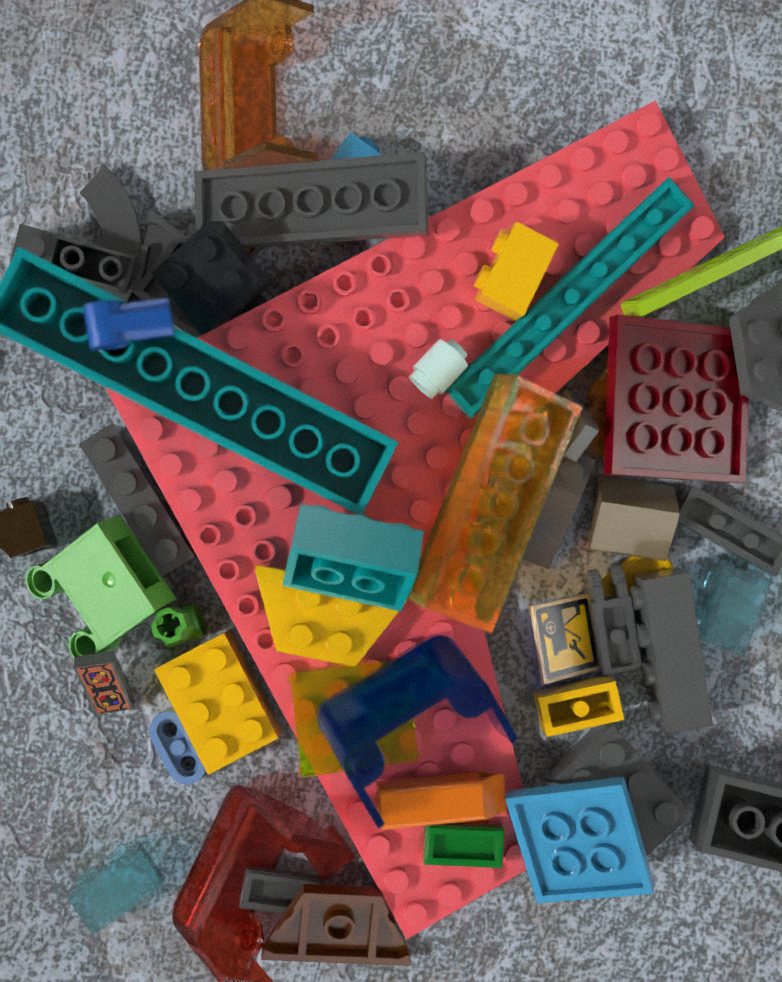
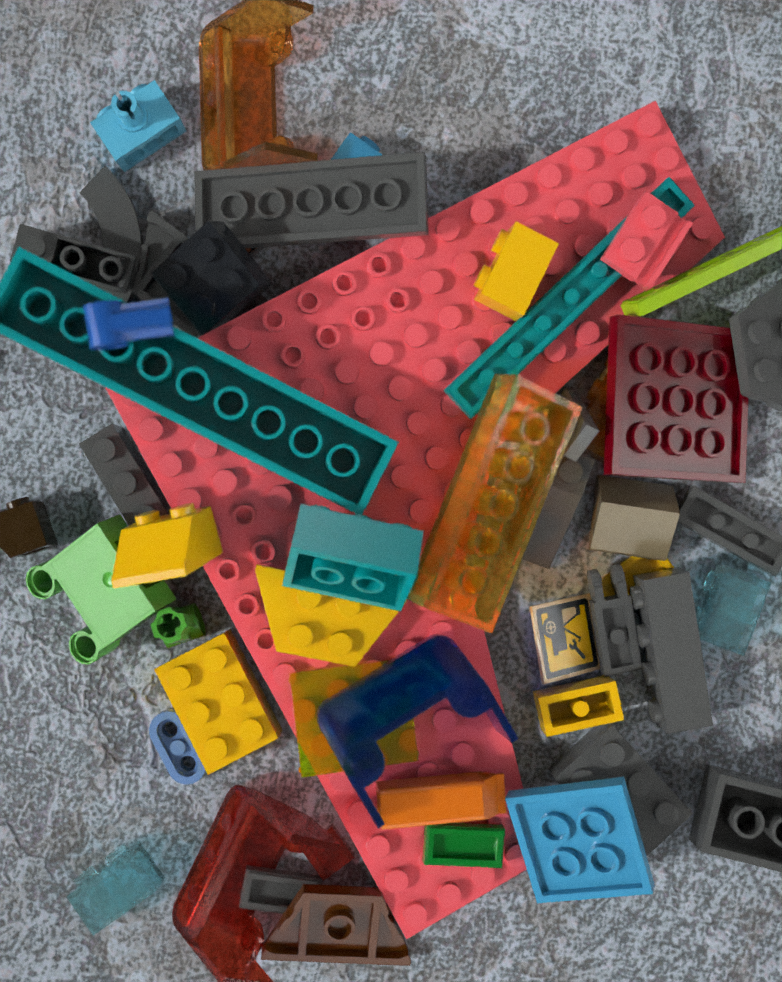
tile [73,651,135,715] -> none
light aqua brick [409,339,468,399] -> none
none -> medium azure brick [90,80,187,172]
none -> yellow slope [111,503,223,588]
none -> coral plate [600,191,693,291]

